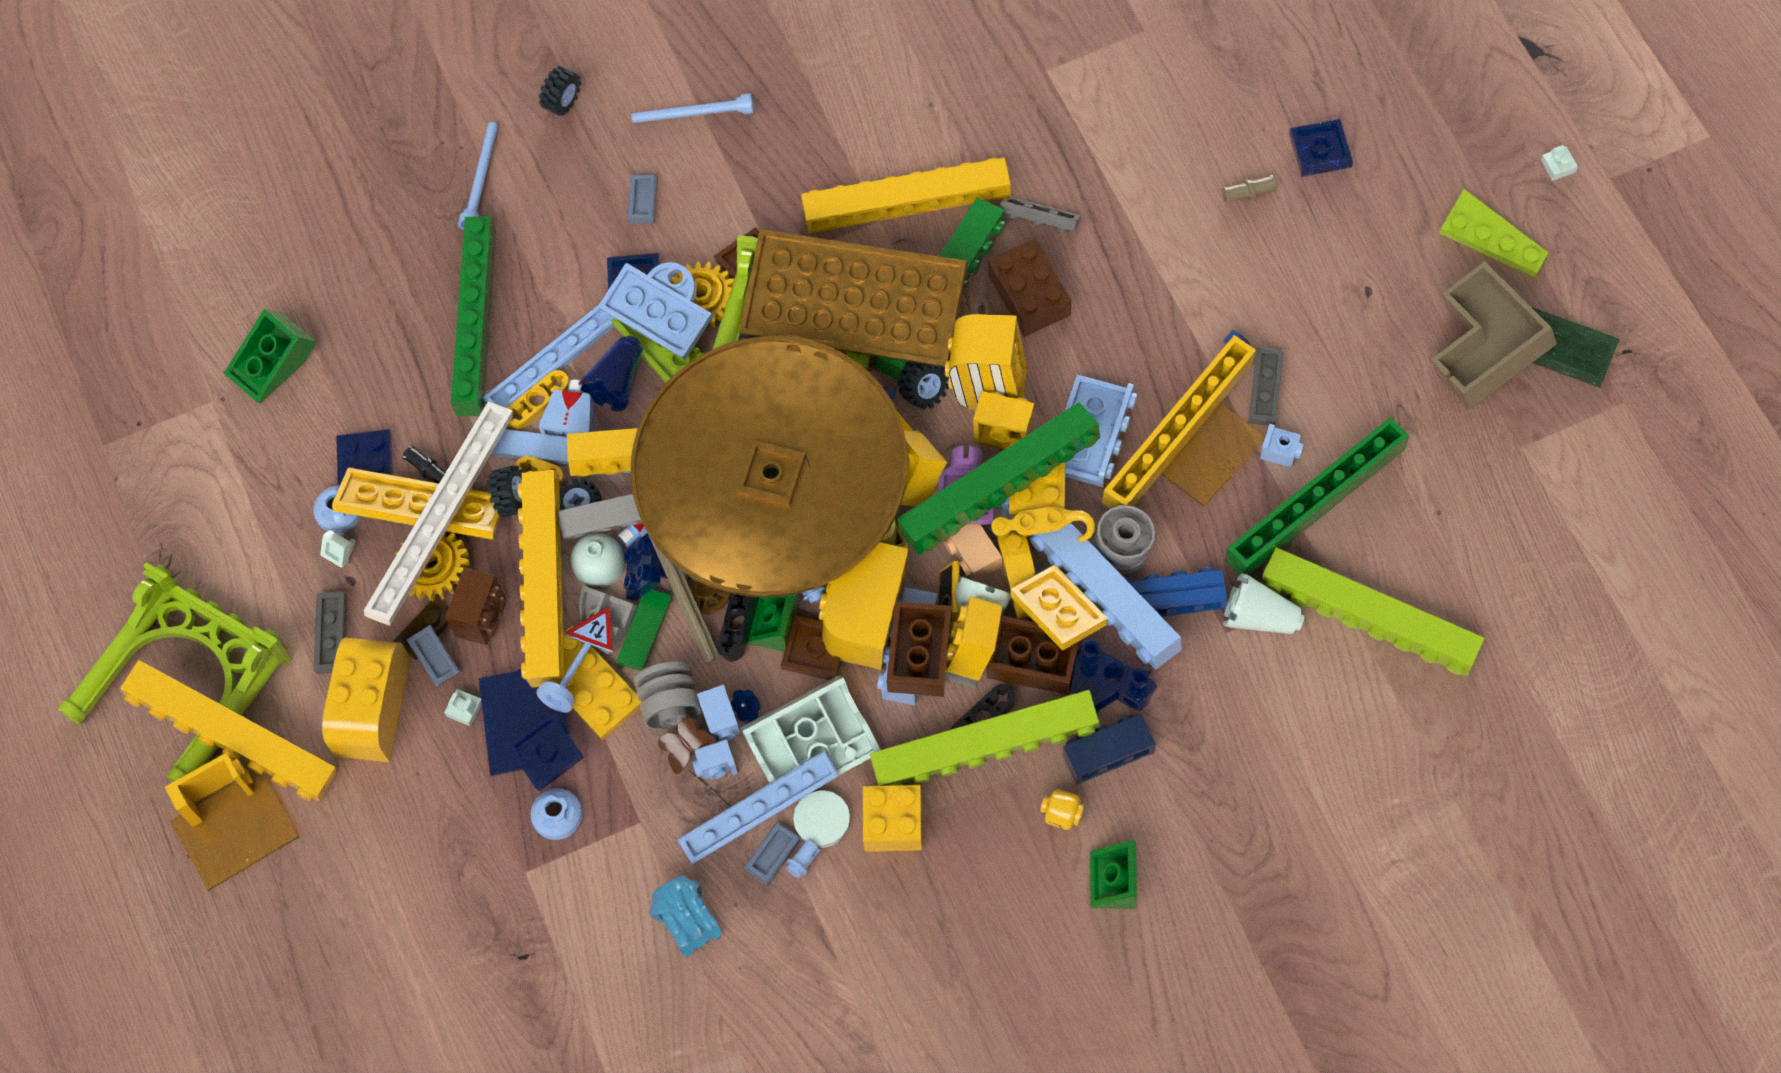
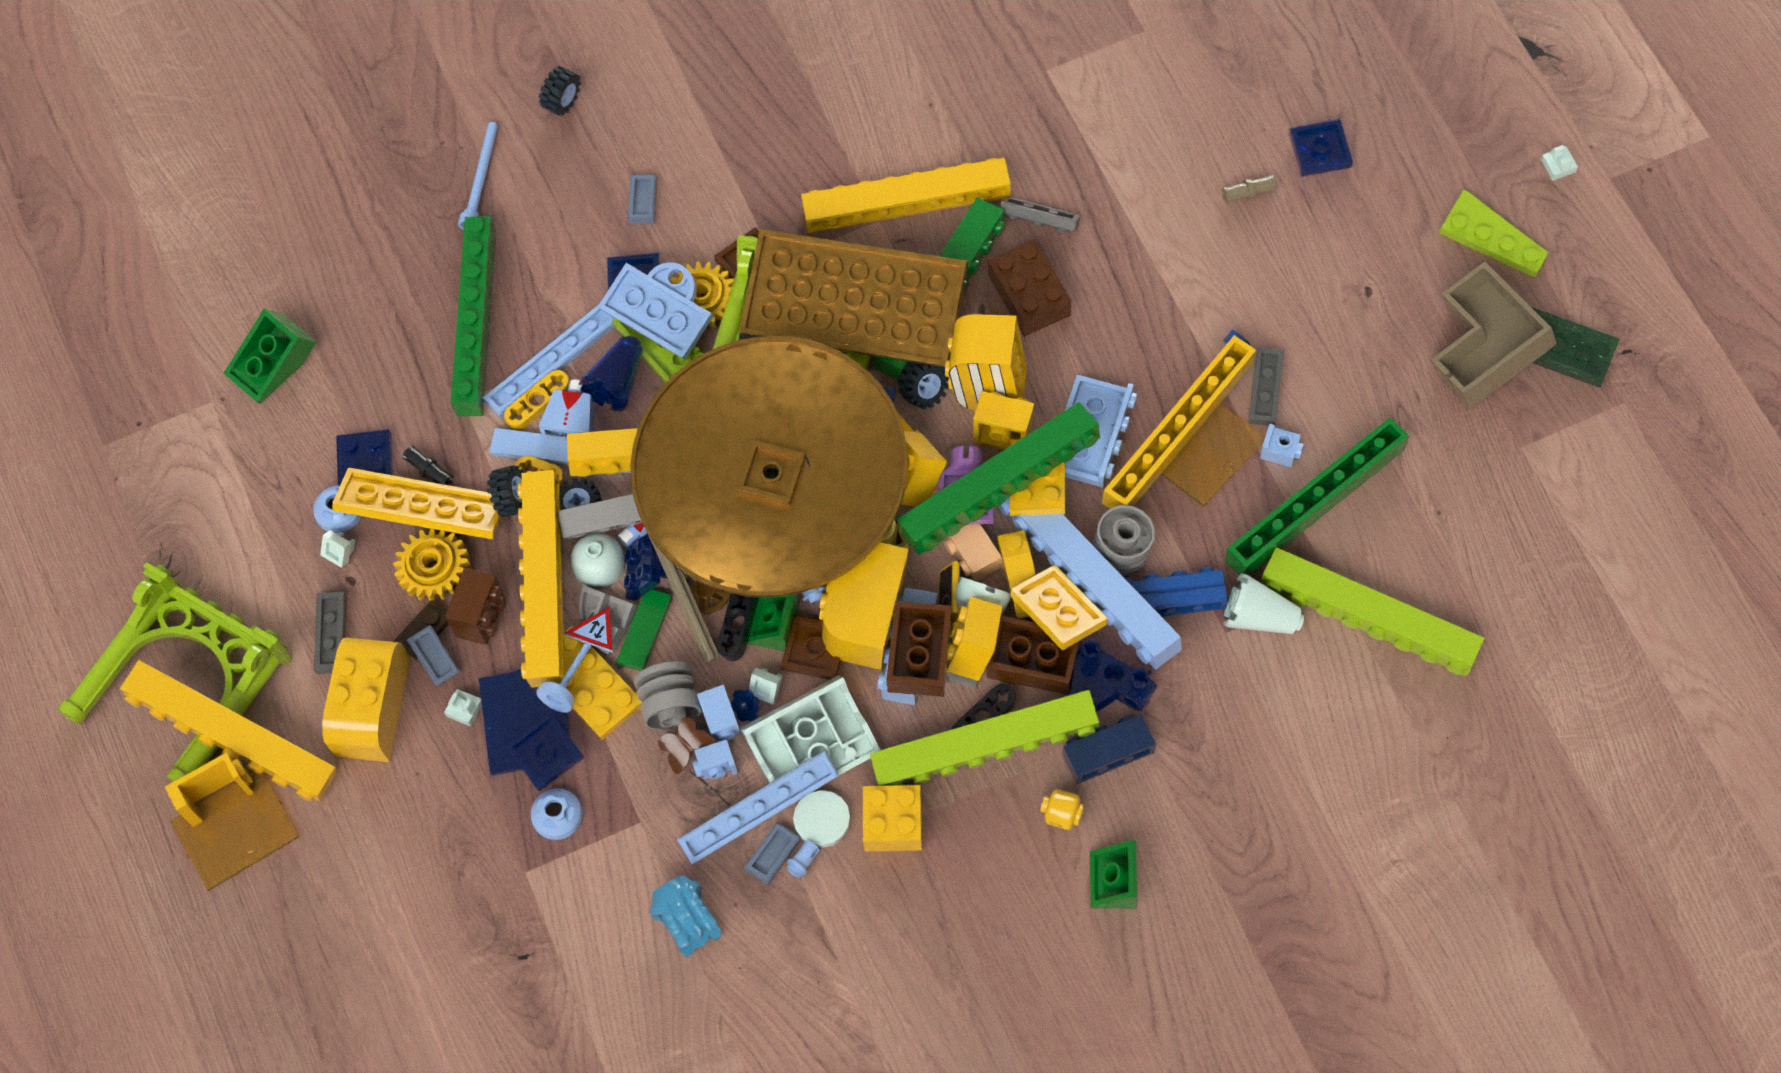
white plate [364,402,513,626] -> none
light blue piece [631,93,754,123] -> none
yellow piece [991,506,1095,542] -> none
none -> light aqua tile [748,668,782,704]

